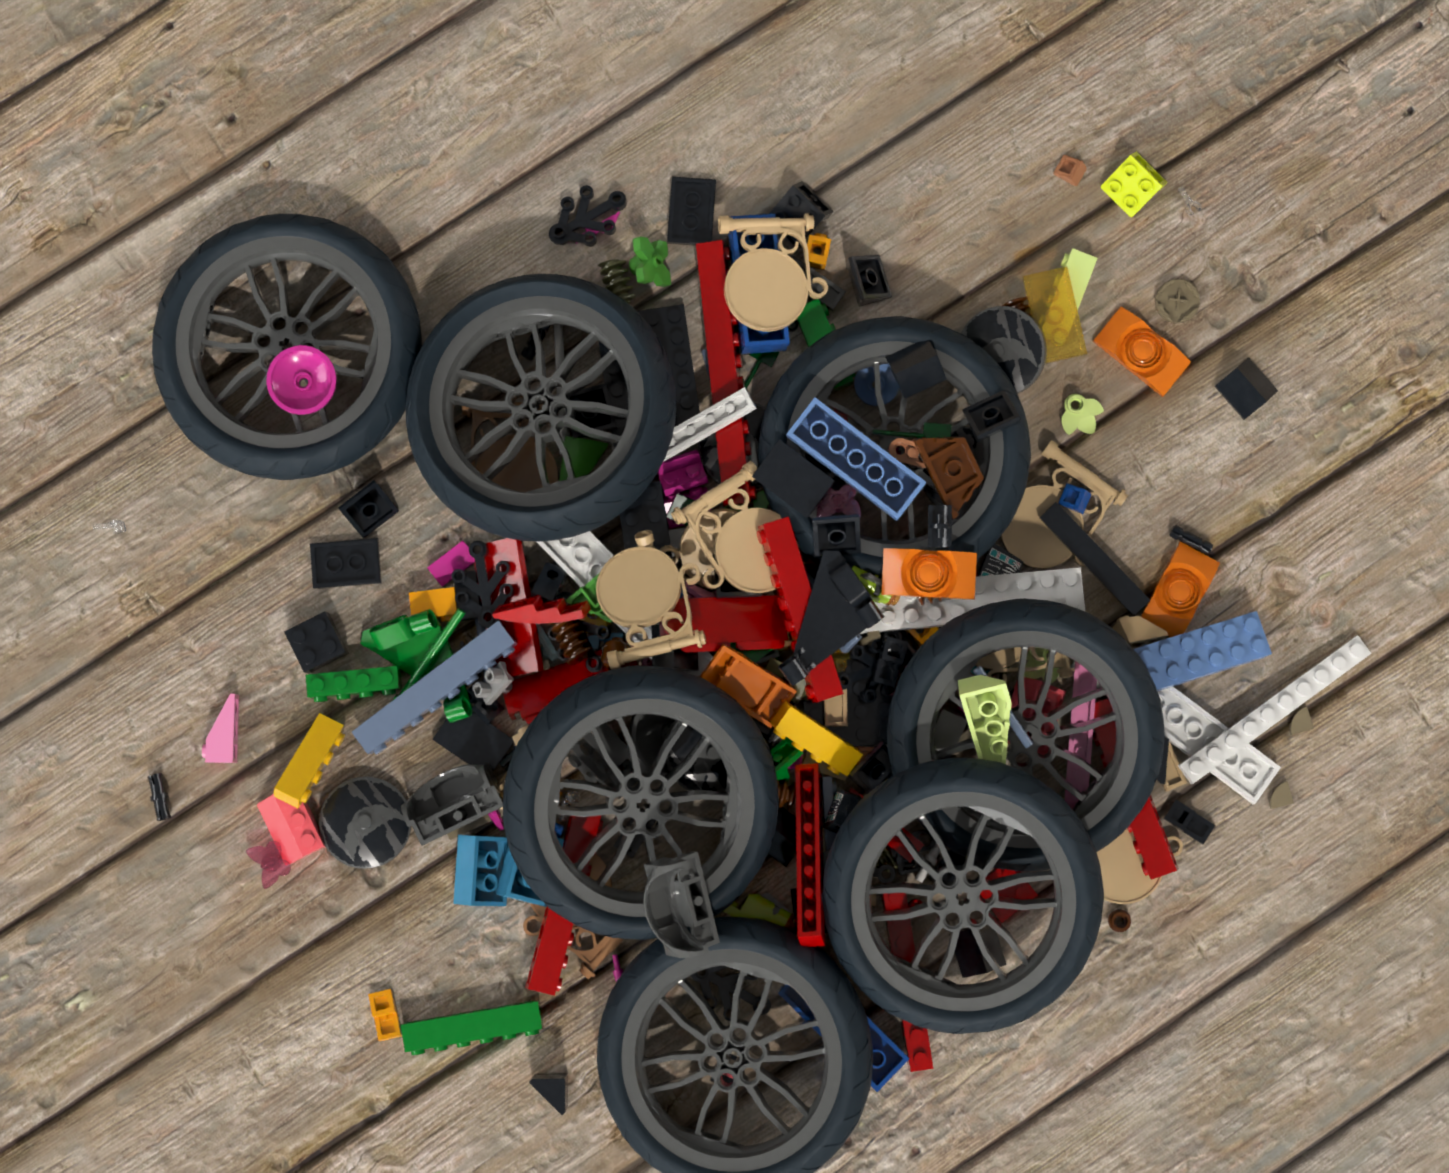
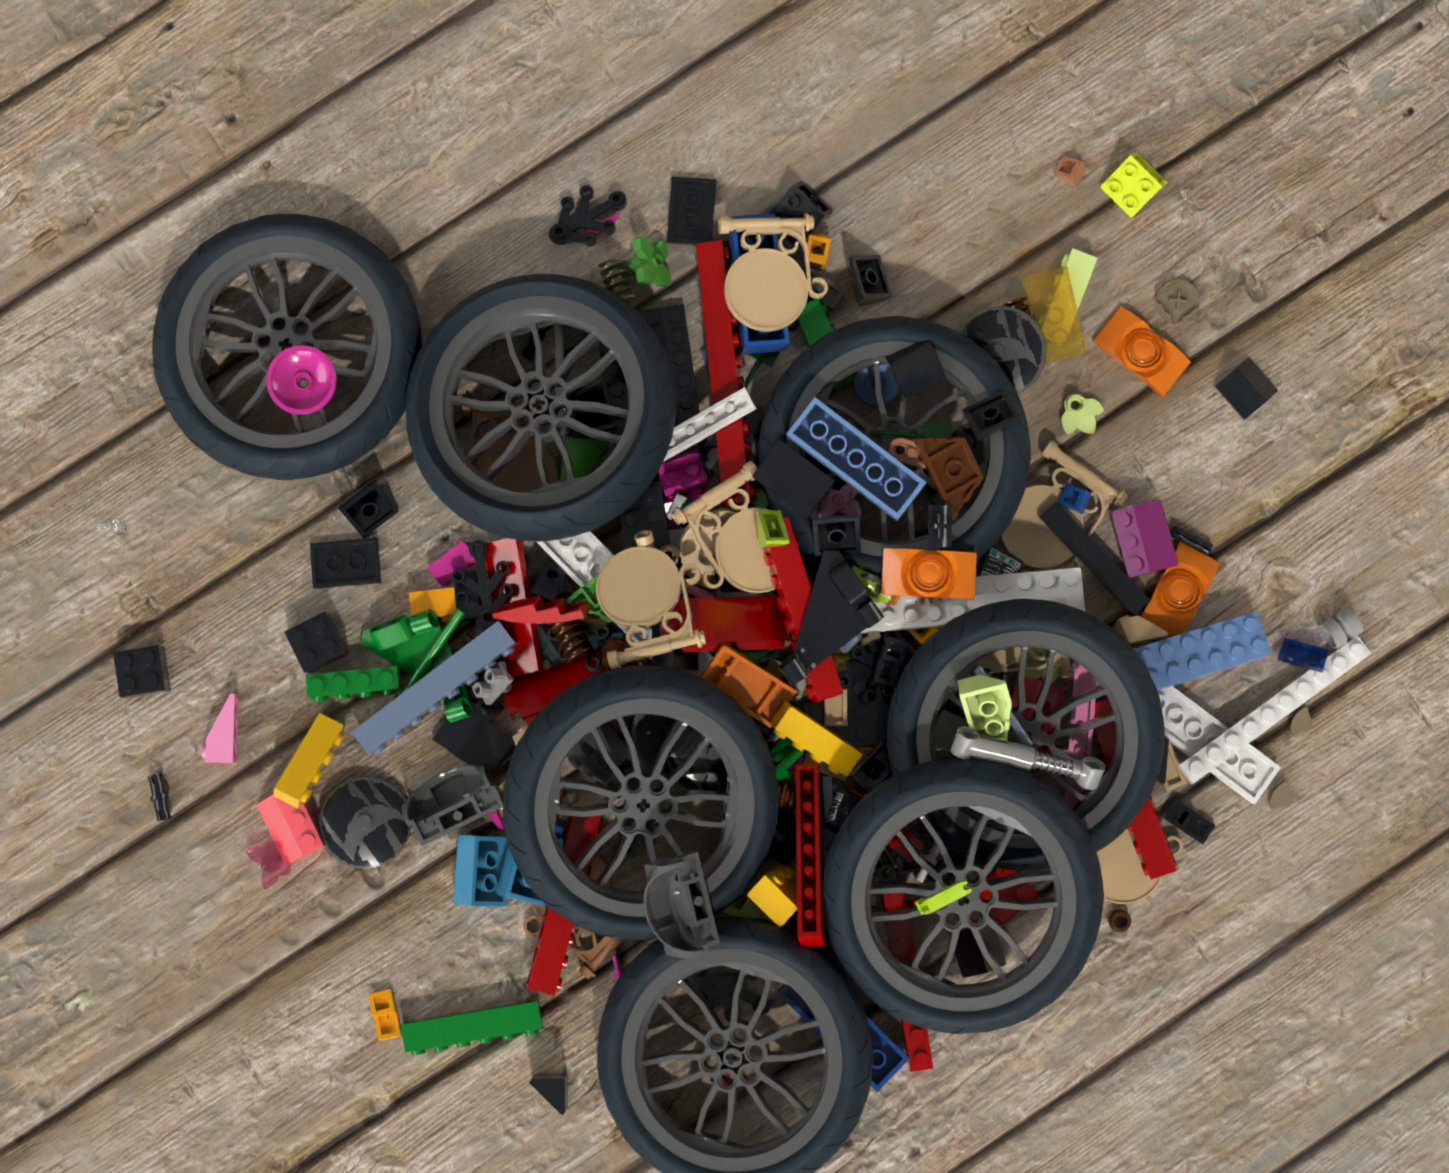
none -> black brick [113,645,171,699]
none -> yellow wedge [747,863,797,928]
none -> lime slope [757,510,790,547]
none -> lime piece [915,879,972,915]
none -> light grey piece [951,726,1105,790]
none -> magenta slope [1111,500,1179,578]
none -> clear blue tile [1278,638,1329,673]
none -> light grey wheel [1319,608,1364,649]

